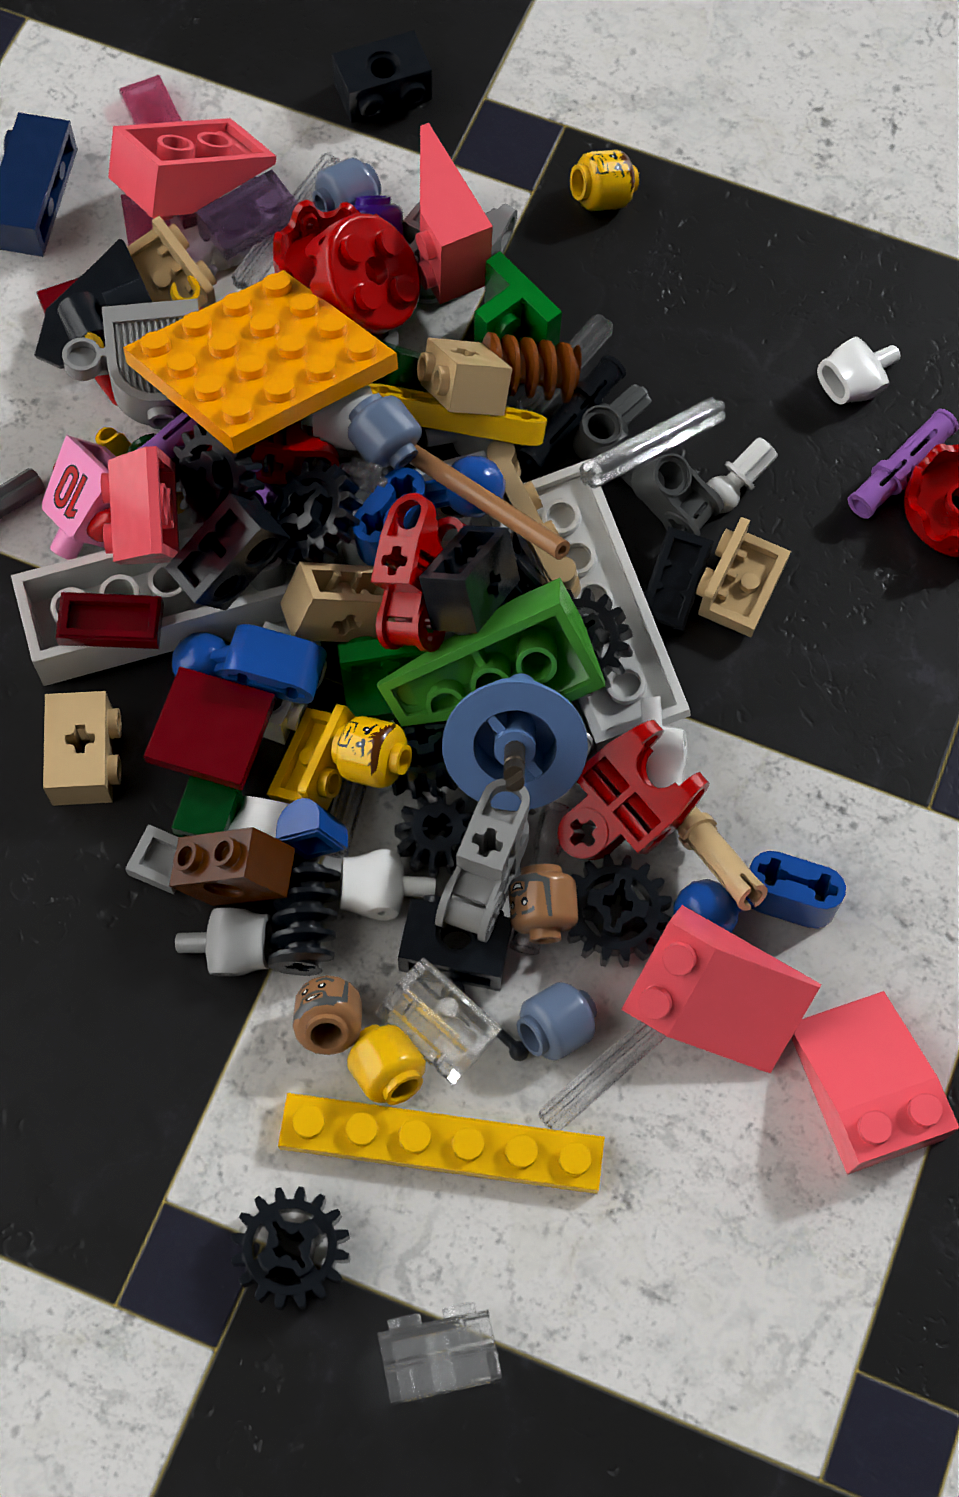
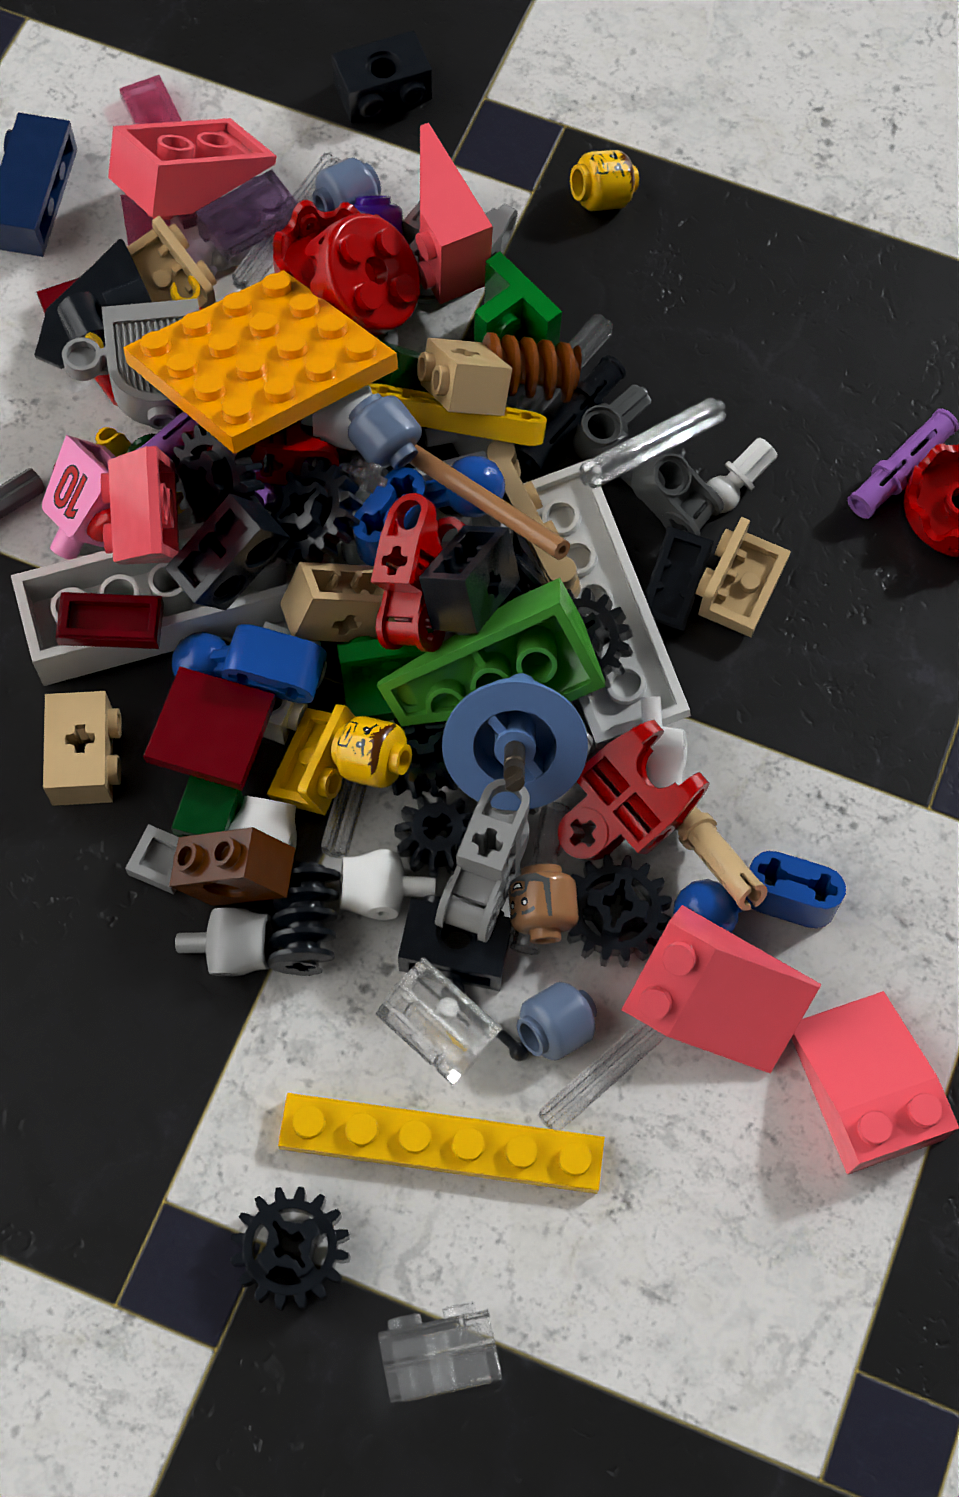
blue brick [276,798,348,860] -> none
medium nougat head [292,975,362,1055] -> none
yellow head [347,1024,426,1105] -> none
white piece [817,337,901,404] -> none

